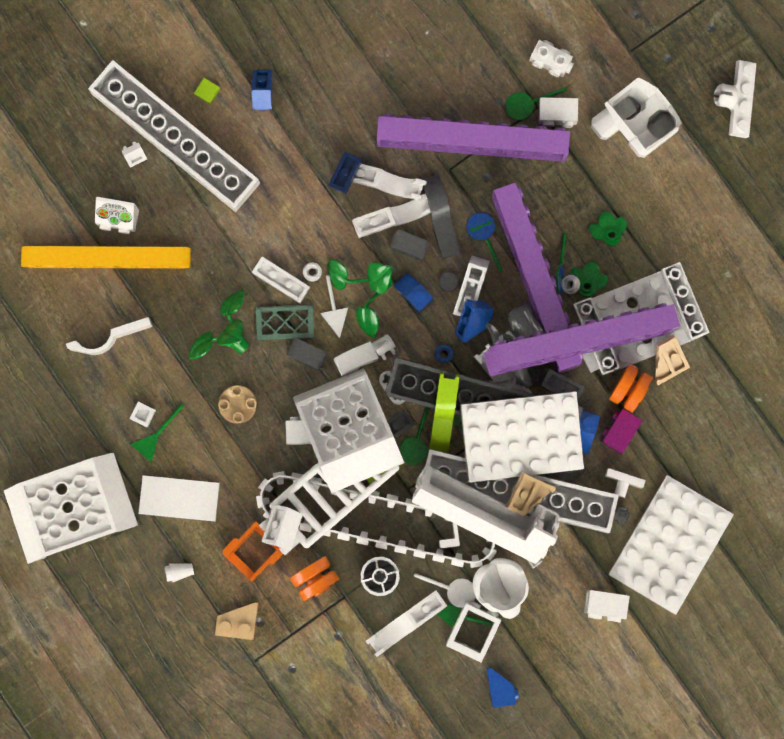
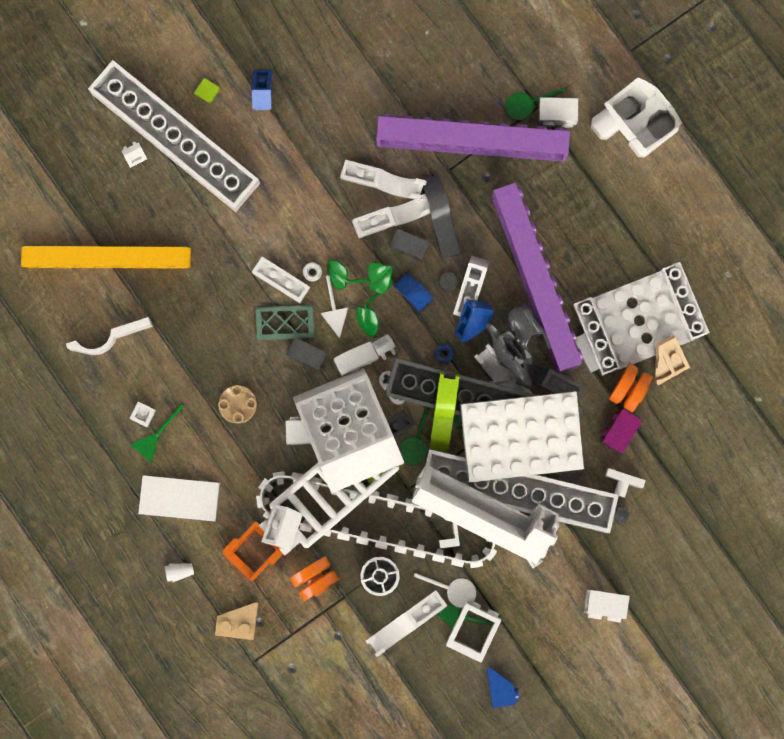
white slope [4,453,138,564] -> none
slope [95,197,139,234] -> none
green plant [189,289,249,360] -> none
dark blue plate [328,151,363,194] -> none
blue piece [467,213,503,272] -> none
white piece [473,558,529,619] -> none
medium lavender brick [484,303,680,376] -> none
tan wing [505,472,556,516] -> none
white brick [530,40,574,77] -> none
green piece [556,233,567,294] -> none
white plate [561,275,580,294] -> none
green plate [570,261,608,297] -> none
blue slope [579,411,600,455] -> none
green plate [589,211,627,246] -> none
white plate [608,475,734,615] -> none
white plate [713,60,756,138] -> none

